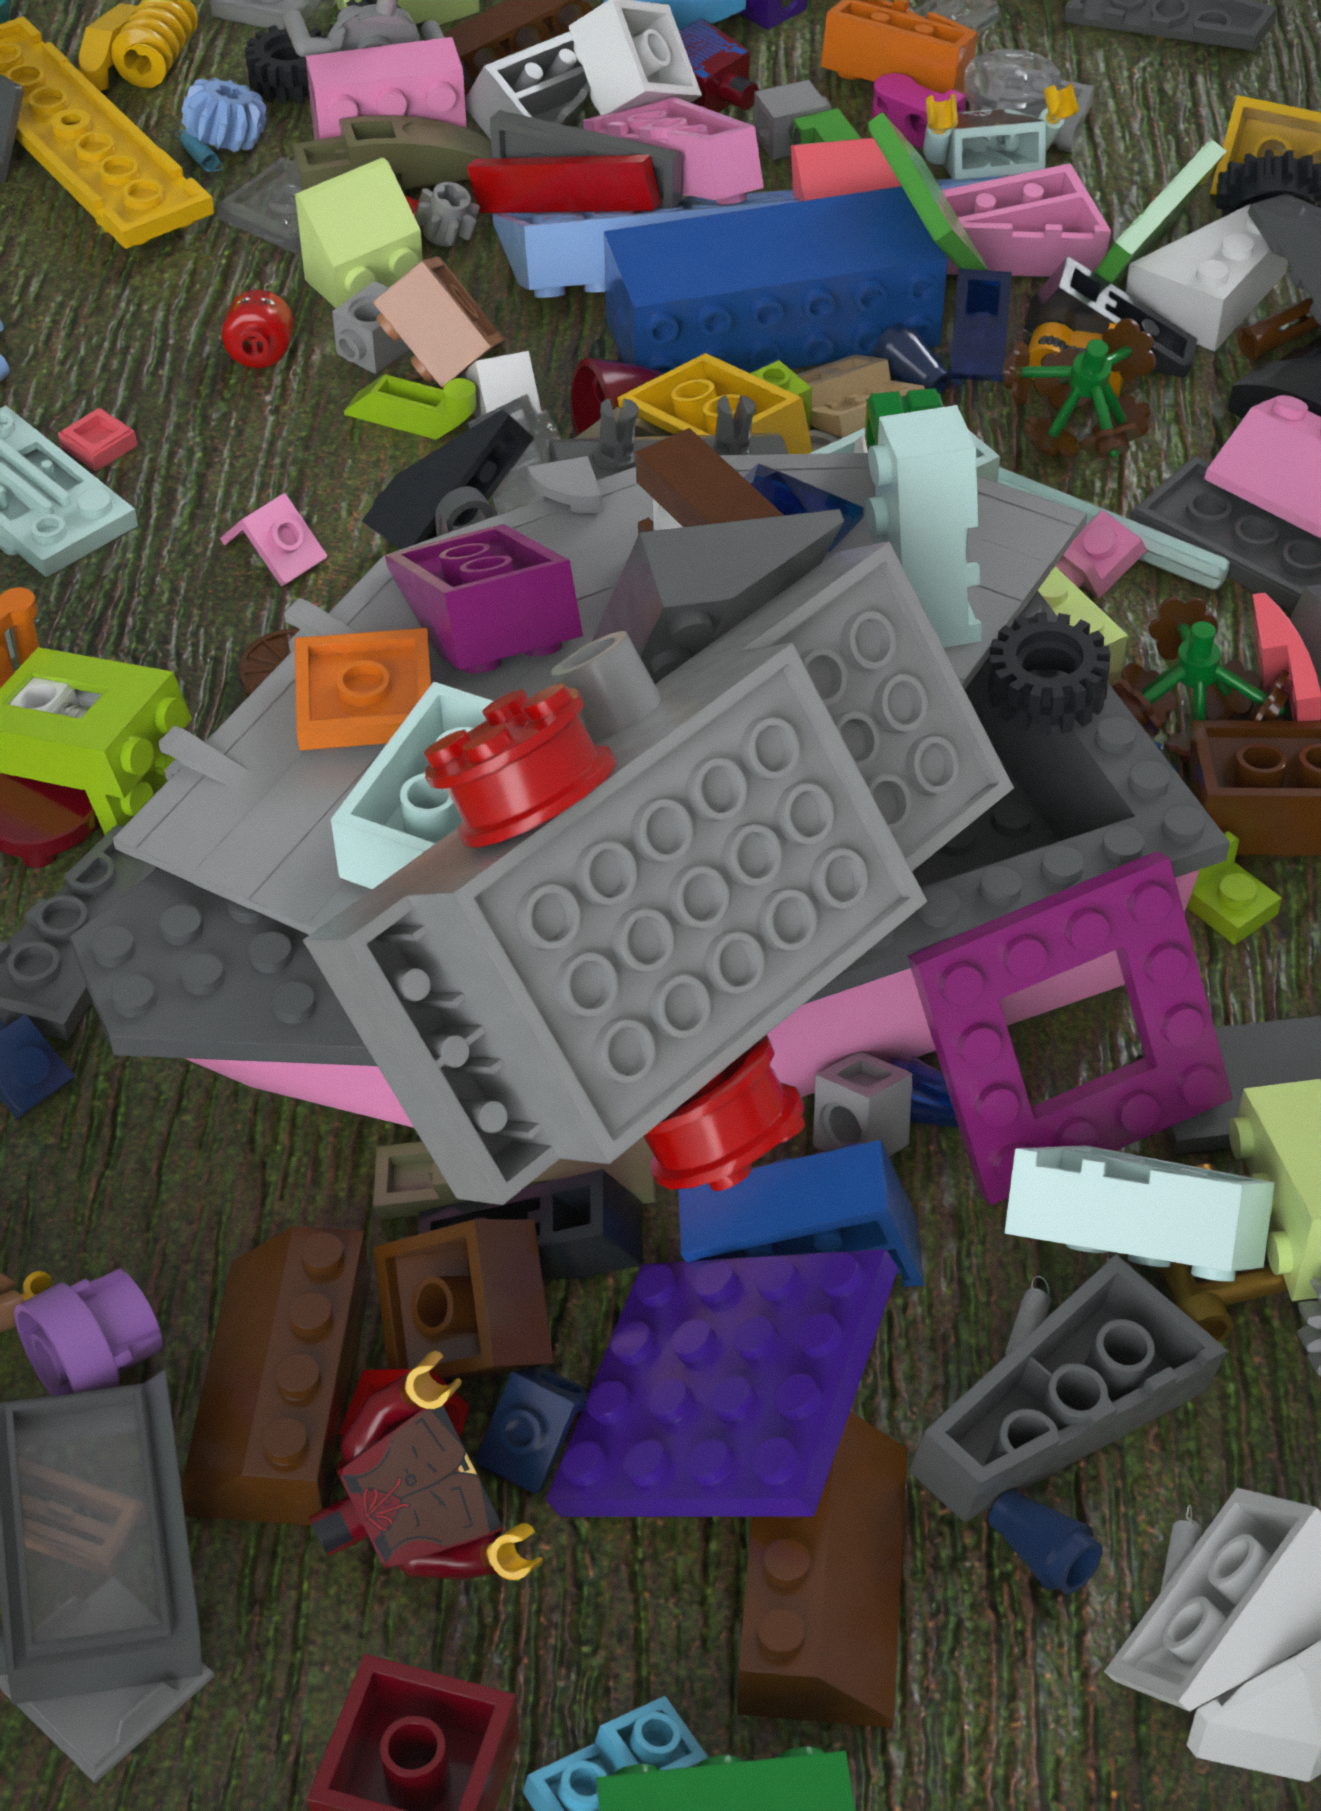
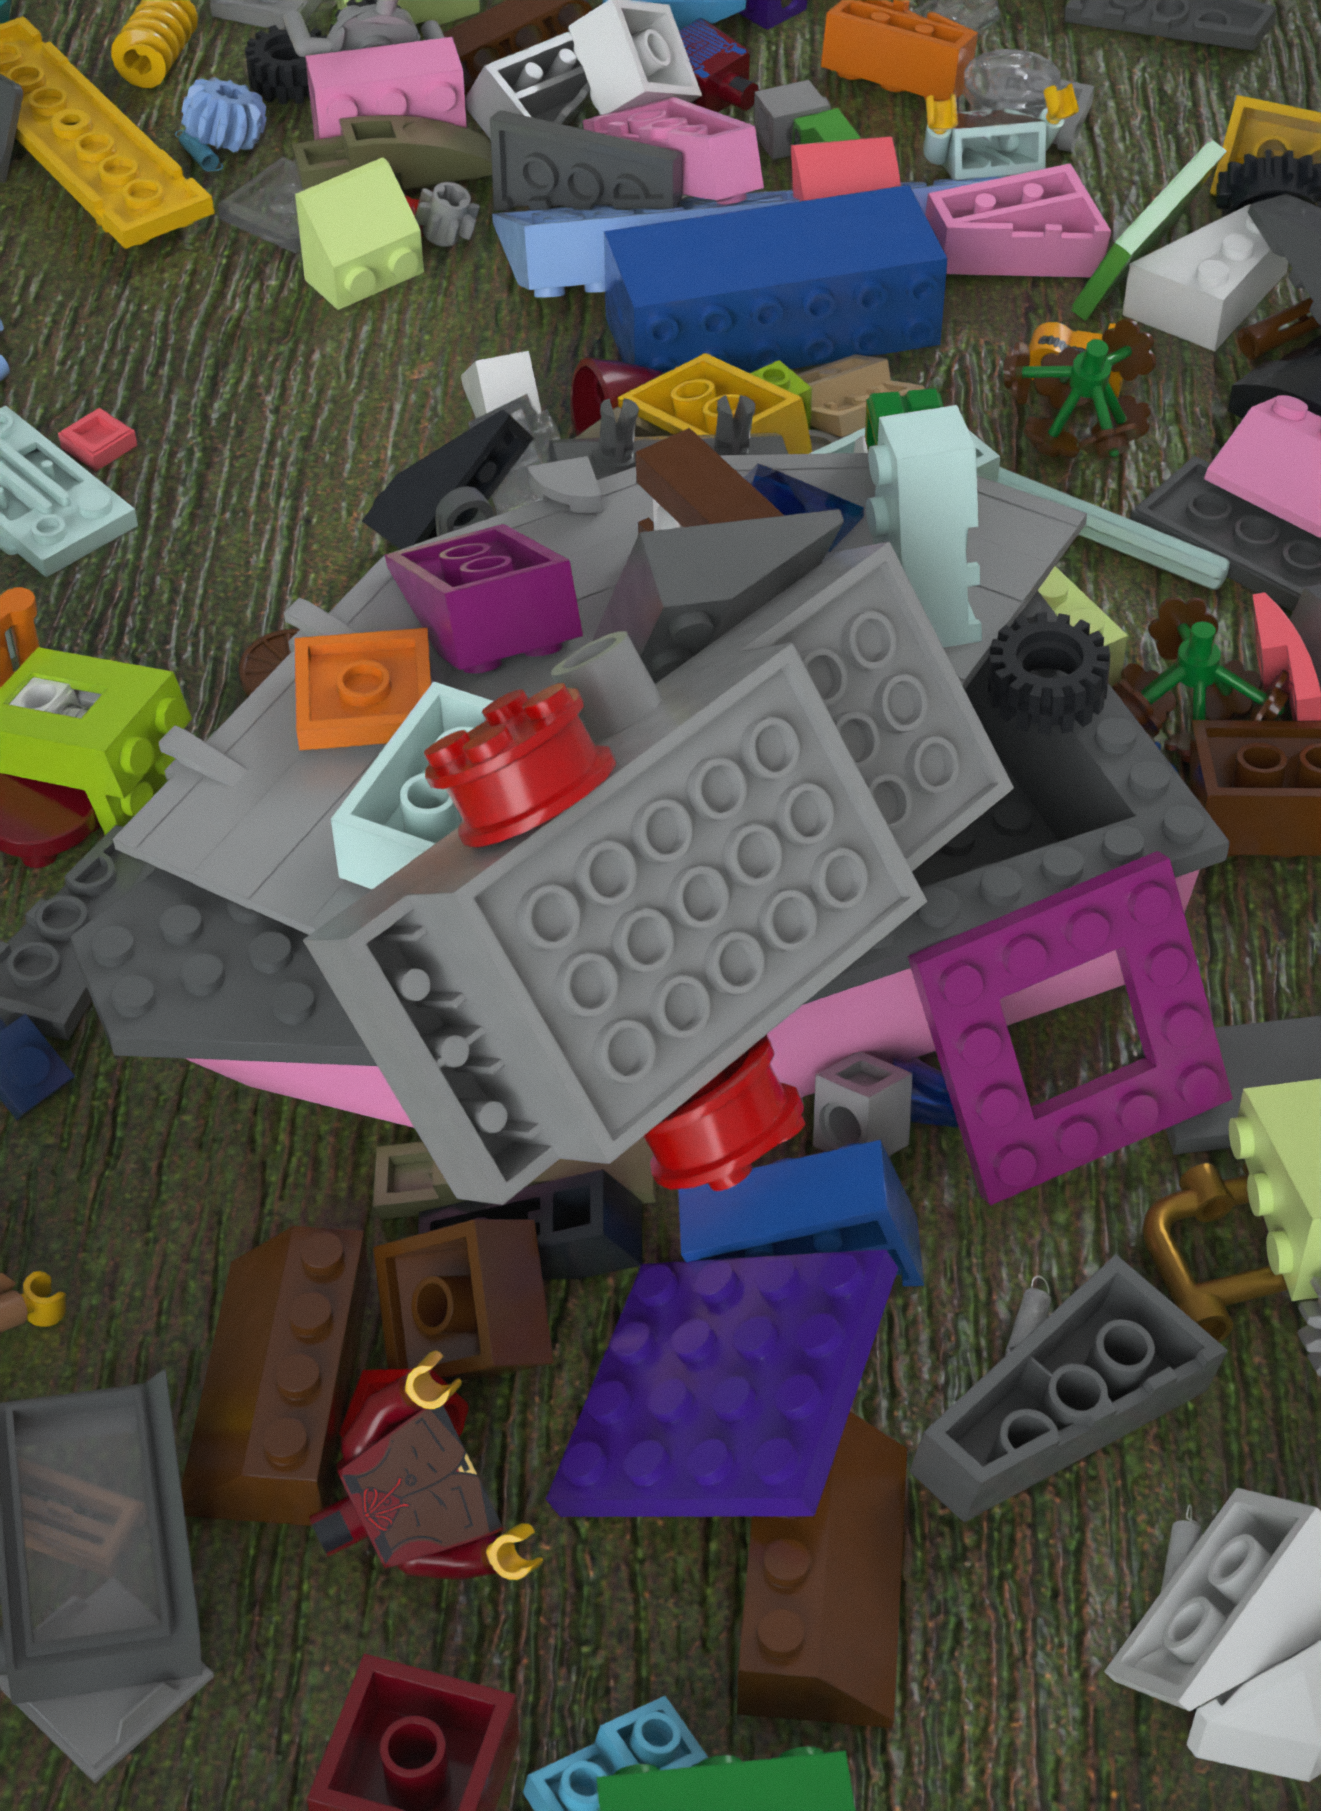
medium lavender piece [14,1269,163,1396] -> none
yellow piece [79,3,137,91] -> none
bright pink bracket [220,493,327,586] -> none
red head [221,289,294,368] -> none
light grey brick [332,281,410,374] -> none
lime piece [344,374,477,440] -> none
slope [373,257,506,388] -> none
red tile [467,154,661,213] -> none
dark blue bracket [475,1366,590,1493] -> none
bright green tile [868,112,990,283] -> none
dark pink leg [872,73,967,149] -> none
dark blue cone [873,323,952,394] -> none
clear blue slope [950,269,1012,382] -> none
dark blue cone [988,1489,1103,1594] -> none
light aqua wedge [1005,1145,1275,1281] -> none
black slope [1024,256,1198,378] -> none
bright pink bracket [1055,509,1147,599] -> none
lime bracket [1187,831,1282,945] -> none

